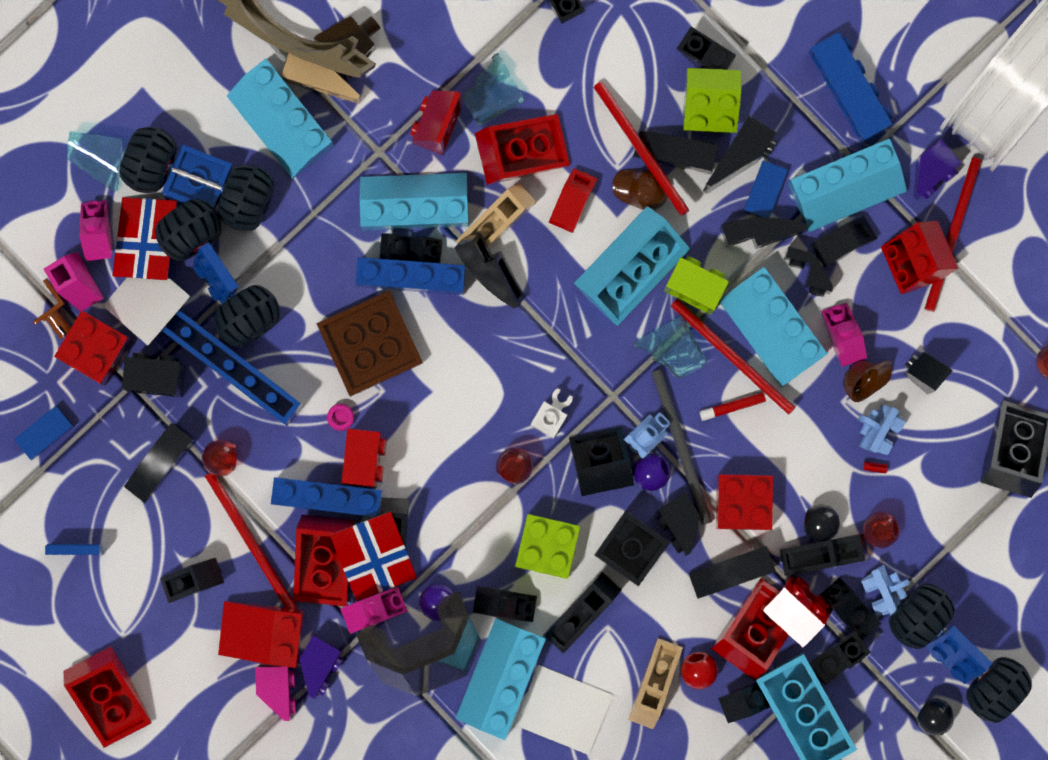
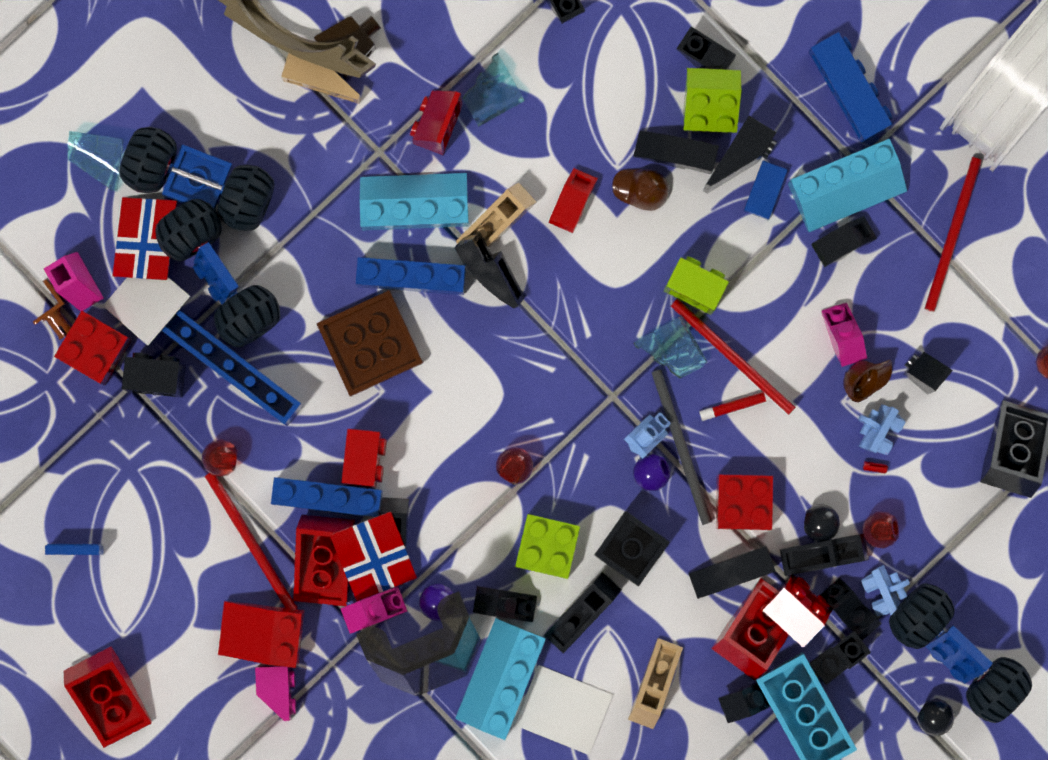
blue tile [14,406,74,460] -> none
dark pink slope [79,200,113,261] -> none
black slope [124,423,195,504] -> none
black slope [160,558,225,603] -> none
medium azure slope [227,59,334,179] -> none
dark purple slope [299,635,344,699] -> none
dark pink tile [327,404,354,431] -> none
black slope [379,233,442,263] -> none
red slope [474,114,570,185] -> none
white brick [530,388,573,440] -> none
black slope [569,427,634,496] -> none
medium azure slope [574,206,690,326] -> none
red piece [593,82,689,216] -> none
black slope [656,493,700,556] -> none
red piece [681,652,718,690] -> none
medium azure slope [719,267,828,387] -> none
black slope [720,218,808,249] -> none
black slope [783,247,833,297] -> none
red slope [881,221,959,294] -> none
dark purple slope [913,139,962,200] -> none

